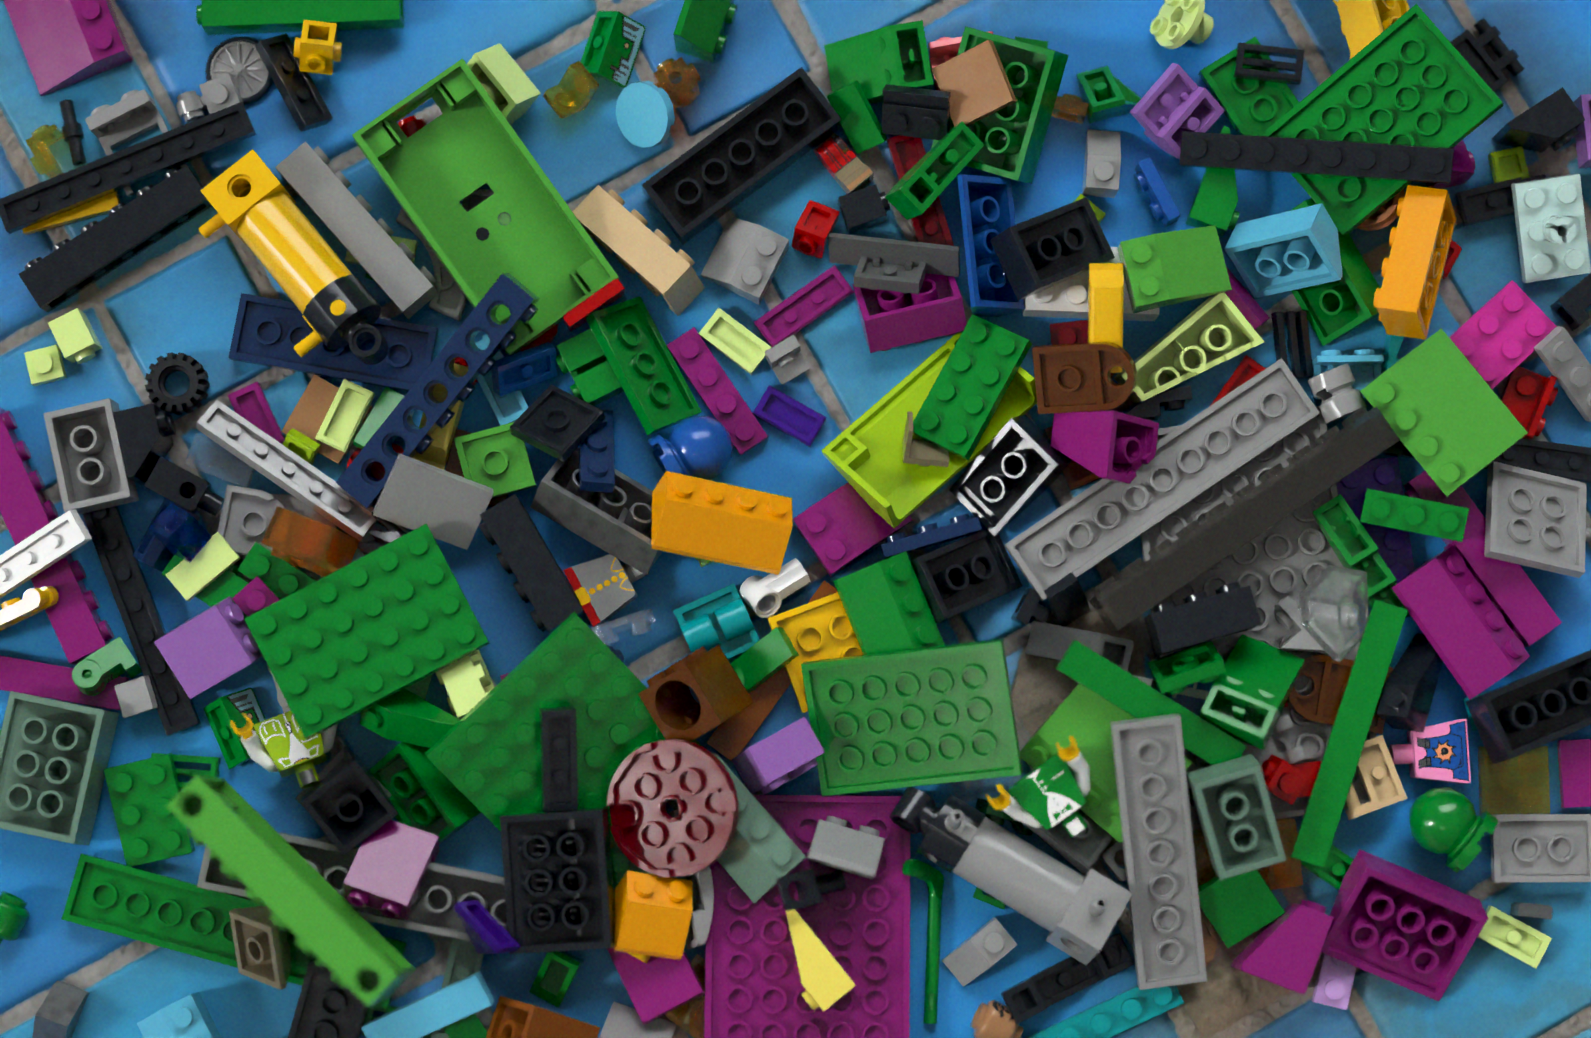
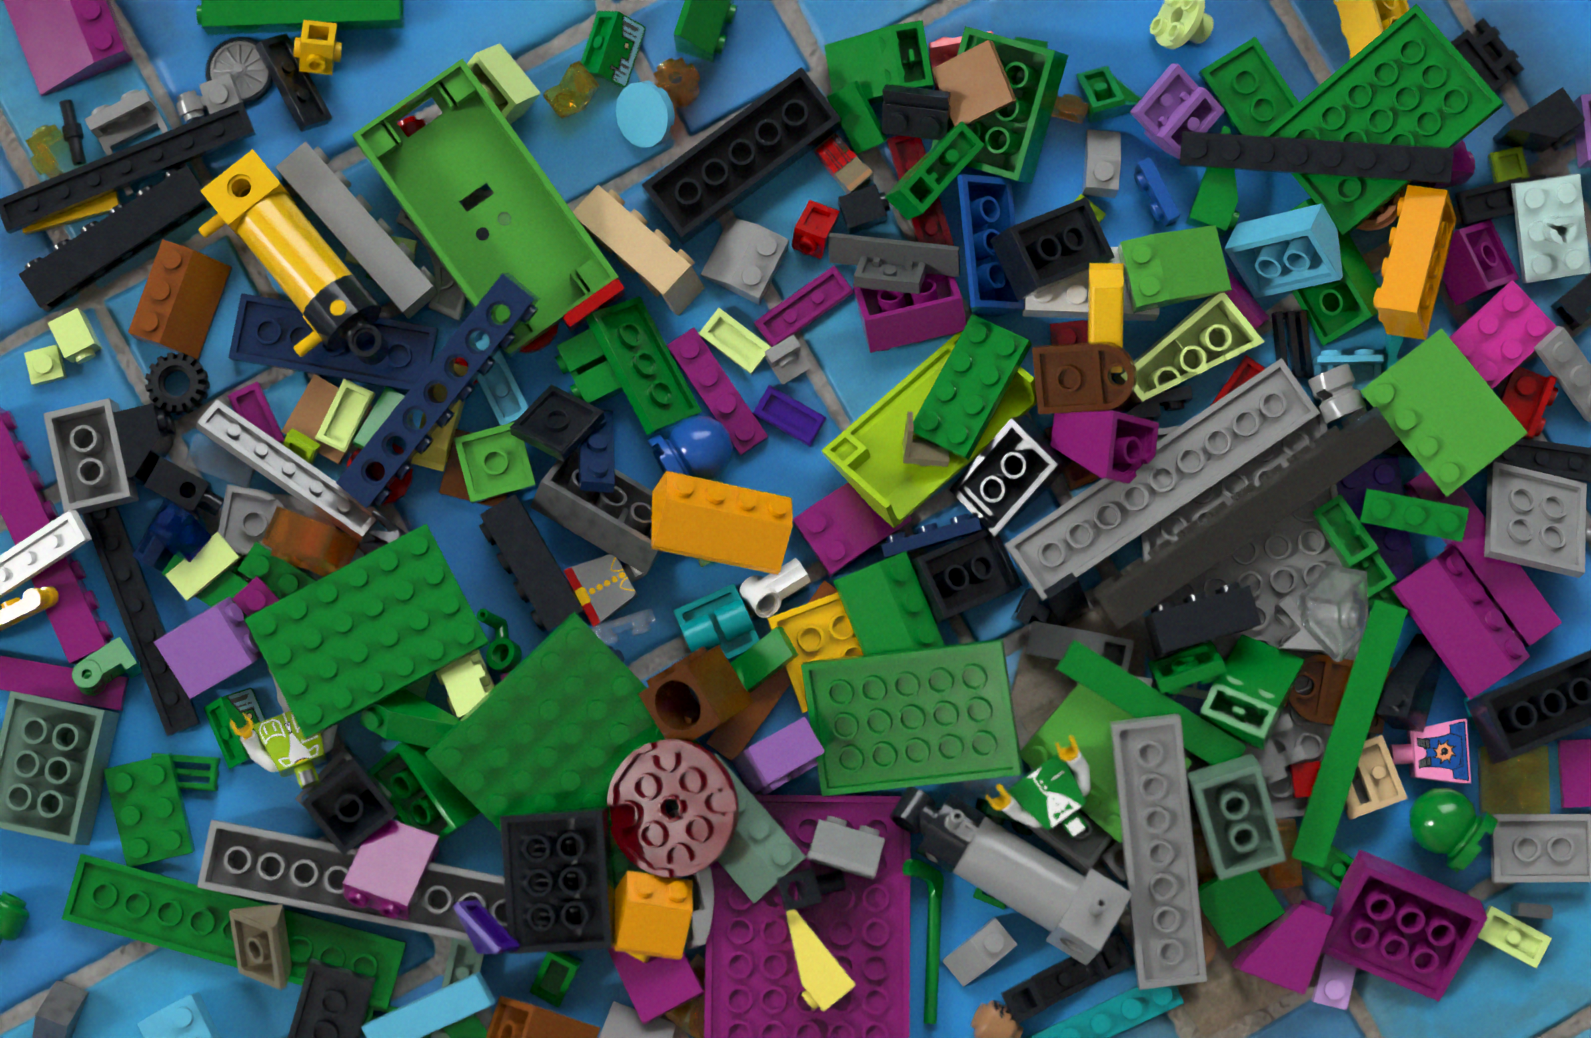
light grey tile [114,675,158,718] -> none
bright green piece [167,775,416,1007] -> none
light grey tile [373,453,494,550] -> none
blue plate [491,342,558,396] -> none
black plate [540,706,578,812] -> none
black tile [1233,42,1304,85] -> none
red bracket [1260,754,1309,805] -> none
none -> dark orange slope [128,239,232,360]
none -> green plate [477,608,522,673]
none -> magenta slope [1442,220,1520,306]

